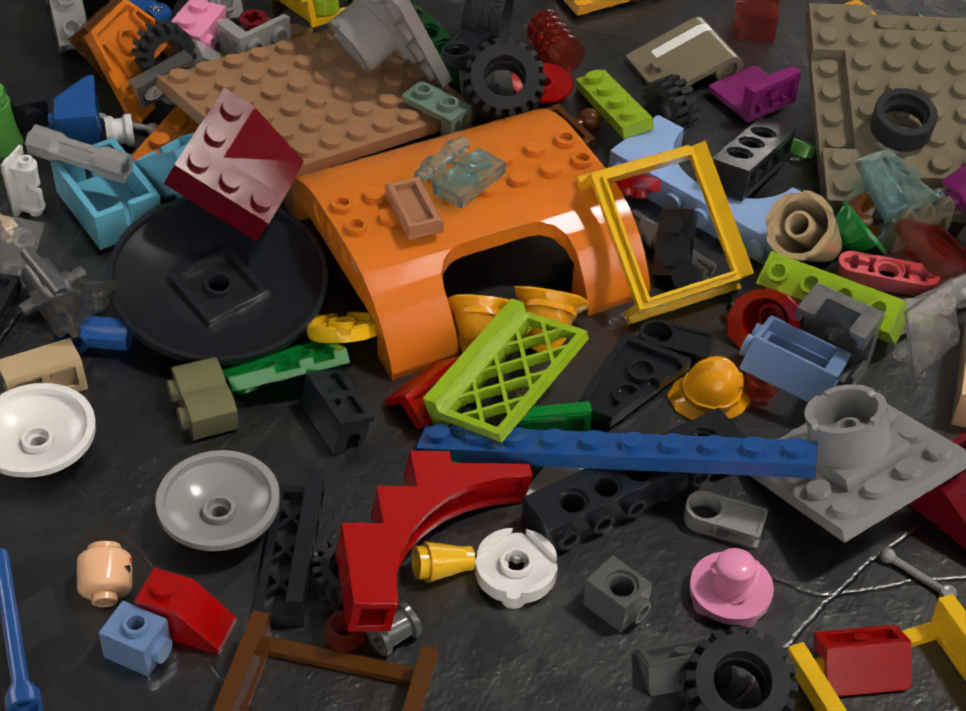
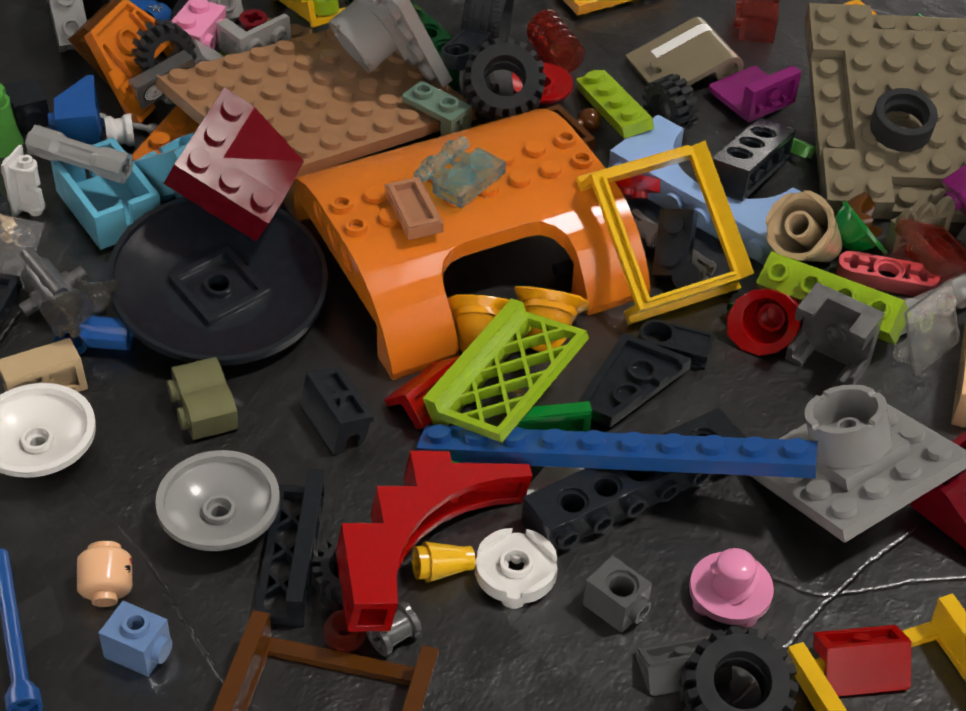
red slope [135,567,236,655] -> none
green wing [222,341,350,394] -> none
yellow tile [307,311,377,343] -> none
light orange piece [667,355,750,420] -> none
light grey piece [683,490,769,550] -> none
medium blue window [739,315,852,402] -> none
clear red plate [743,373,779,402] -> none
clear light blue wing [855,148,946,223] -> none
light grey hinge [880,548,957,597] -> none

